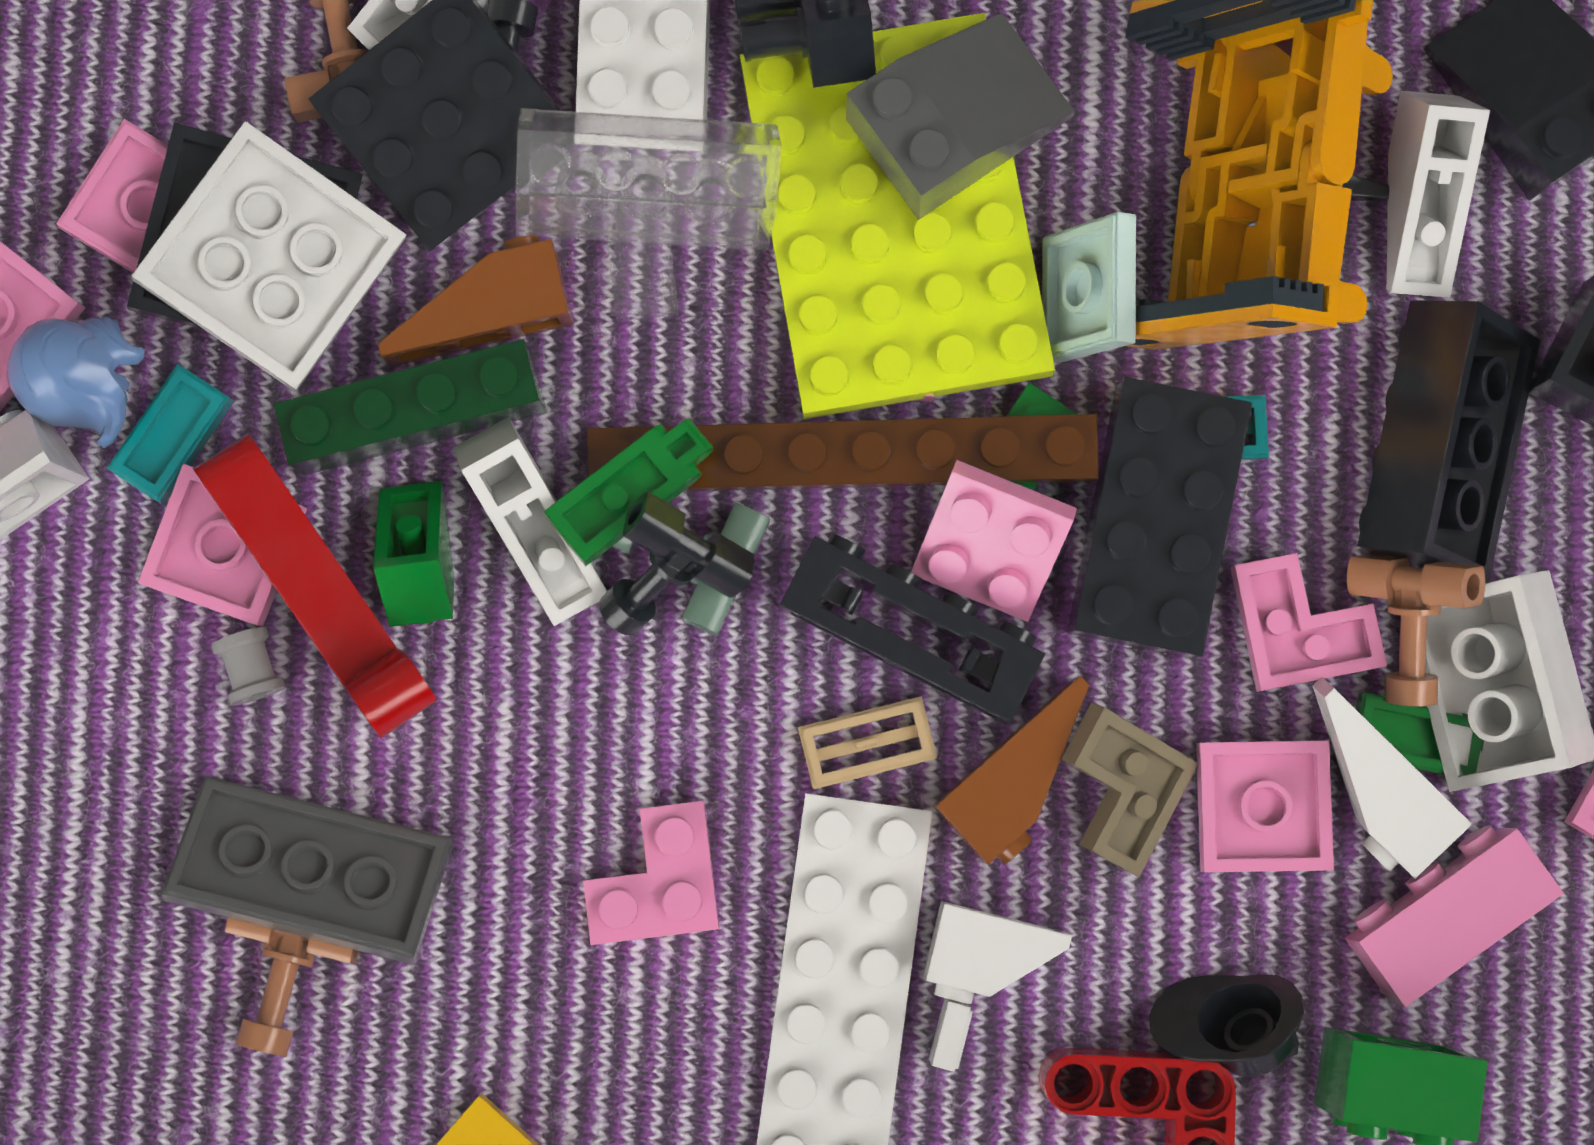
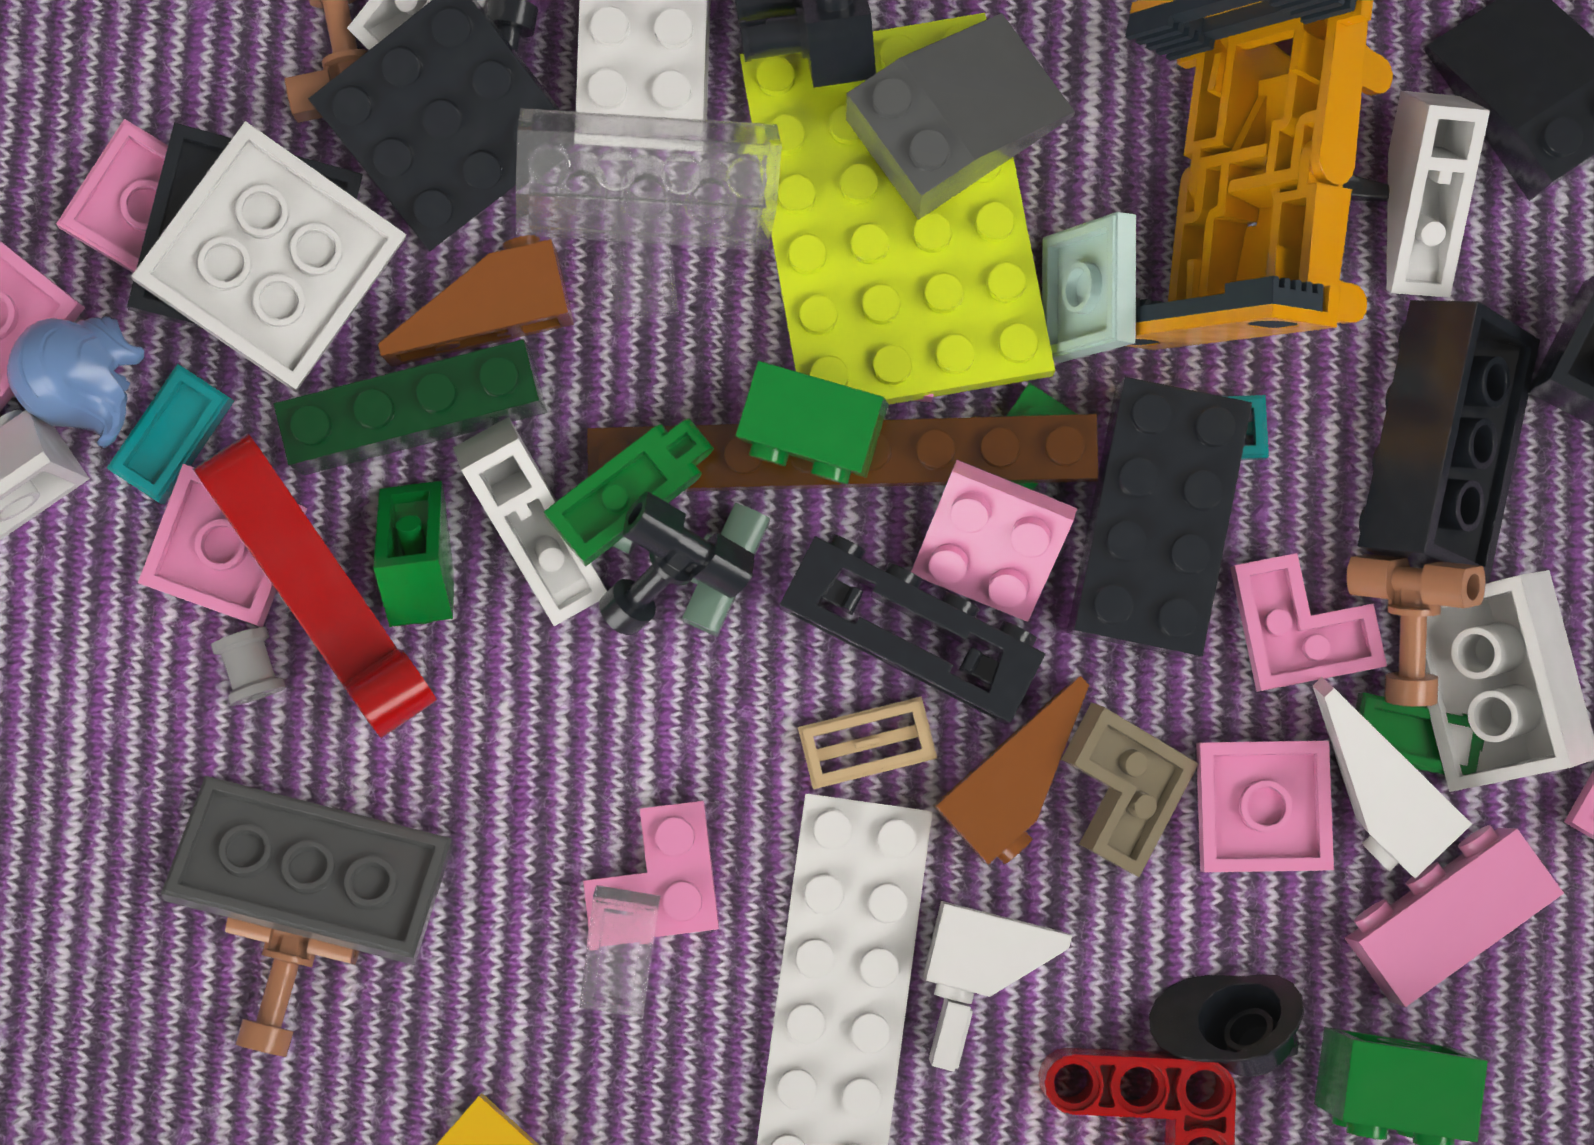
none -> clear tile [579,885,661,1018]
none -> green brick [736,361,889,485]

